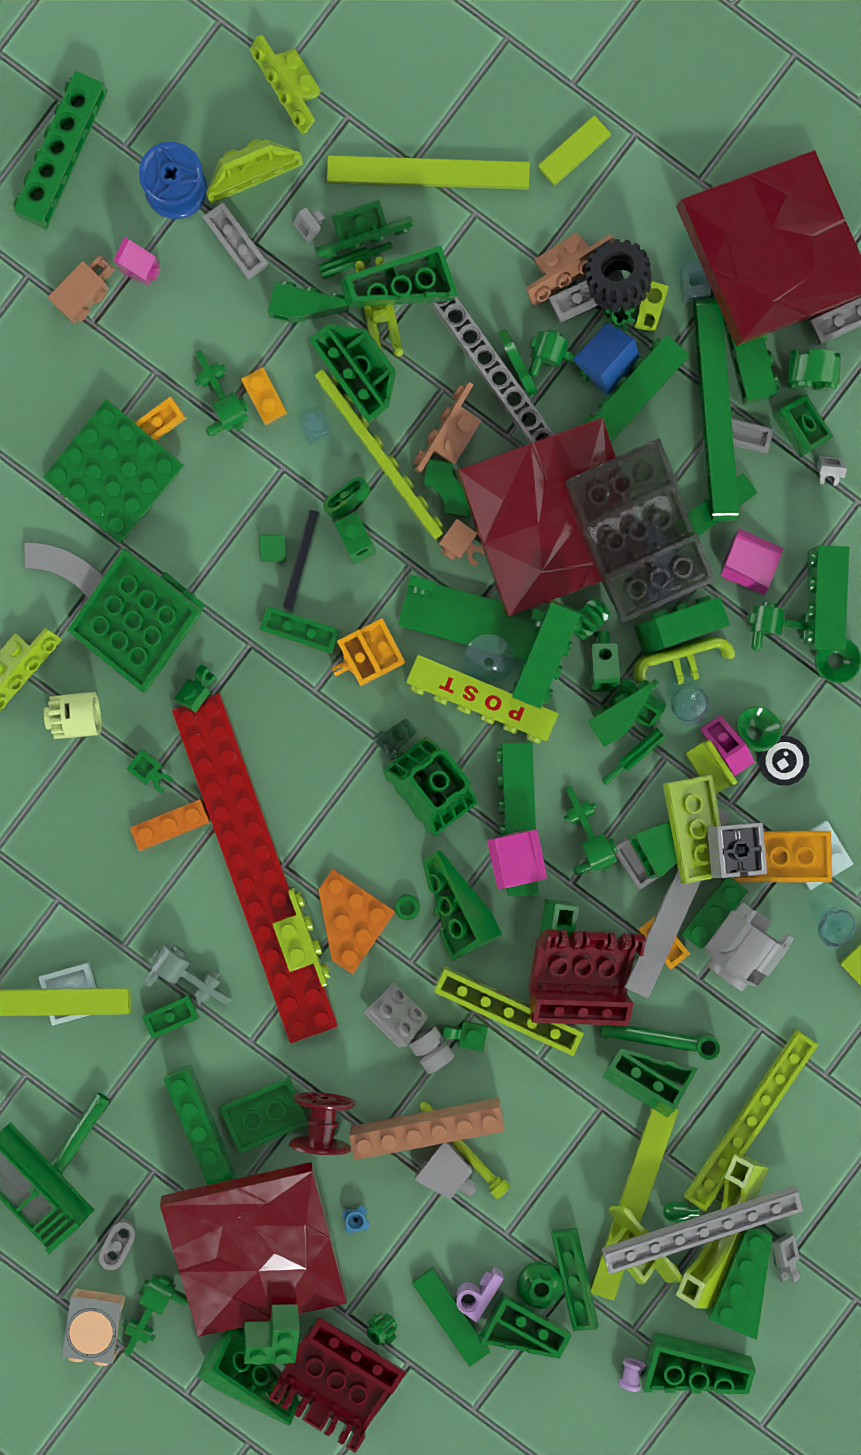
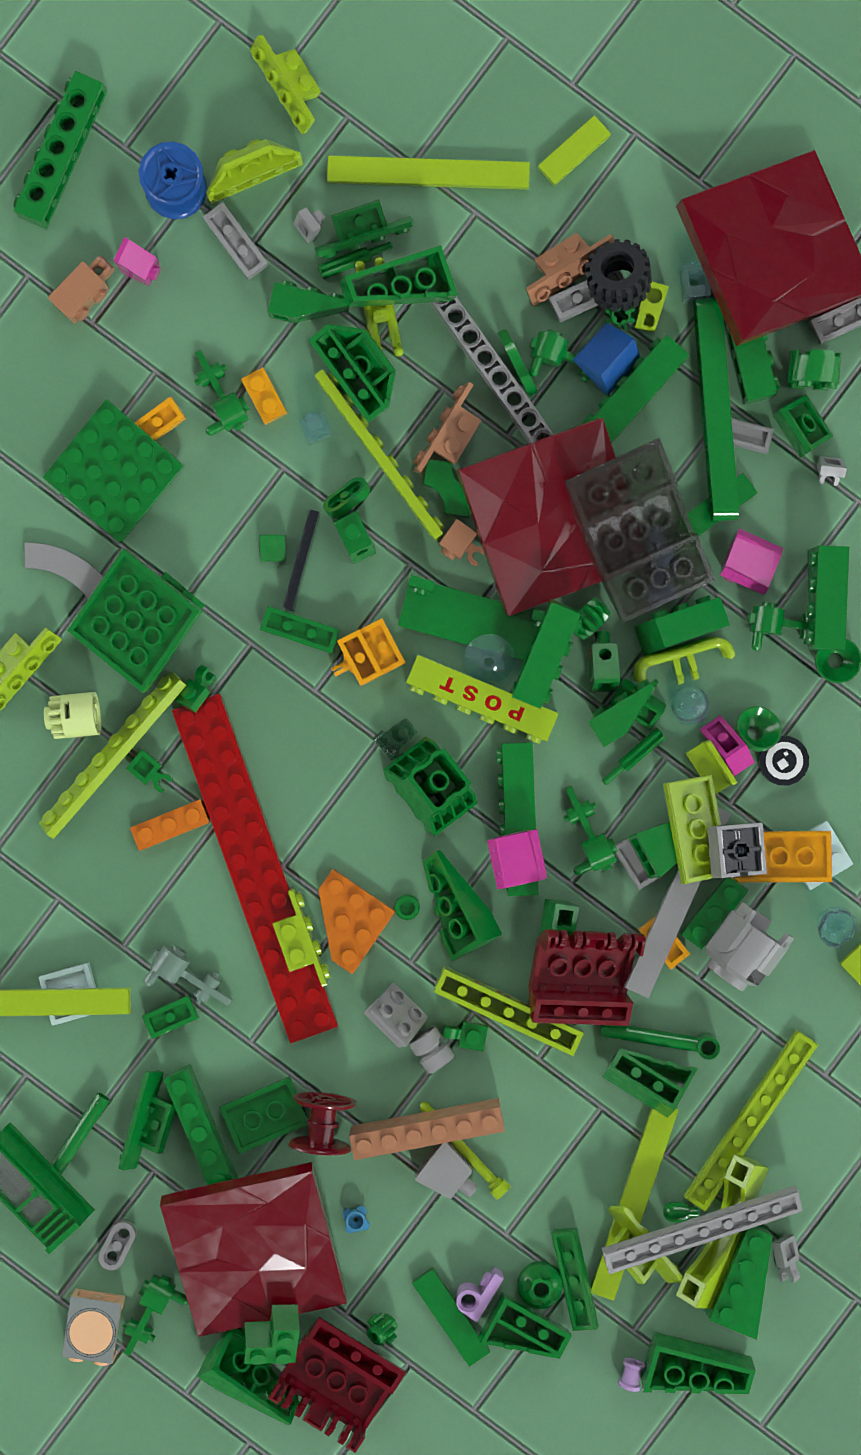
none -> lime plate [39,671,186,839]
none -> green bracket [118,1070,176,1171]

